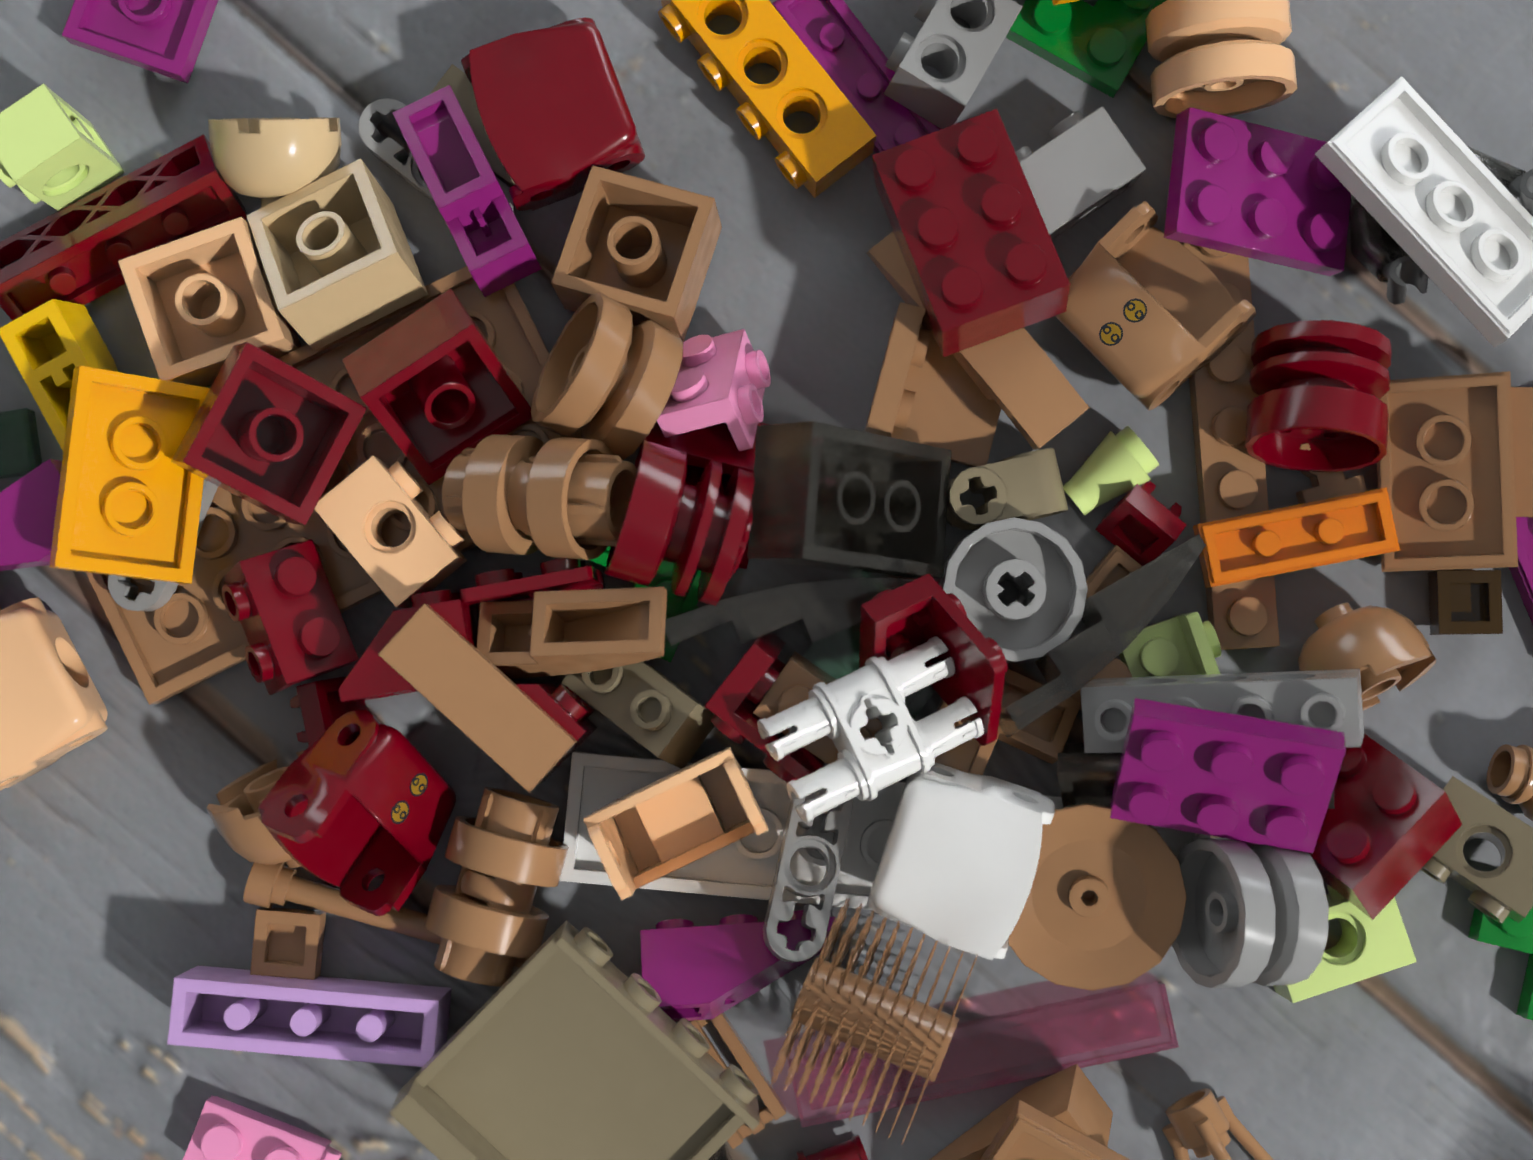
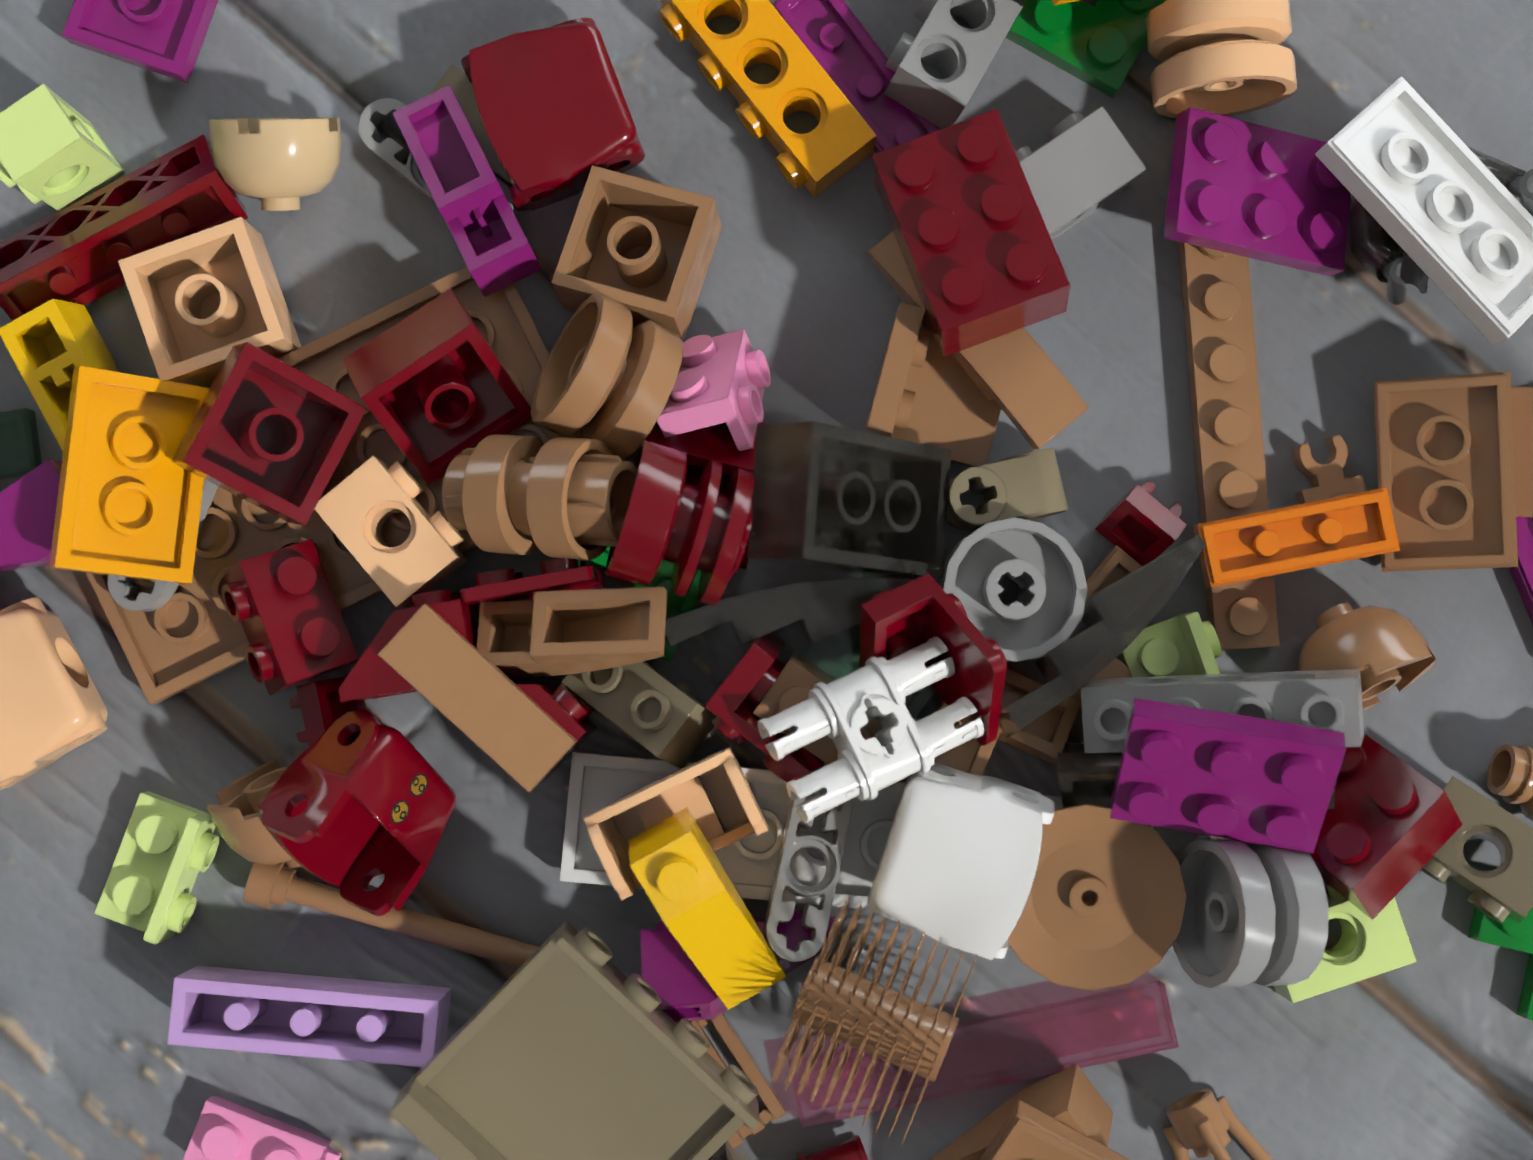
tan brick [246,158,428,351] -> none
medium nougat plate [250,907,326,980] -> none
medium nougat piece [424,787,569,987] -> none
medium nougat piece [1055,201,1257,411] -> none
yellowish green cone [1063,426,1159,516] -> none
dark red wheel [1245,320,1392,472] -> none
dark brown plate [1428,570,1503,635] -> none
none -> yellowish green bracket [94,791,219,945]
none -> yellow slope [628,807,786,1010]

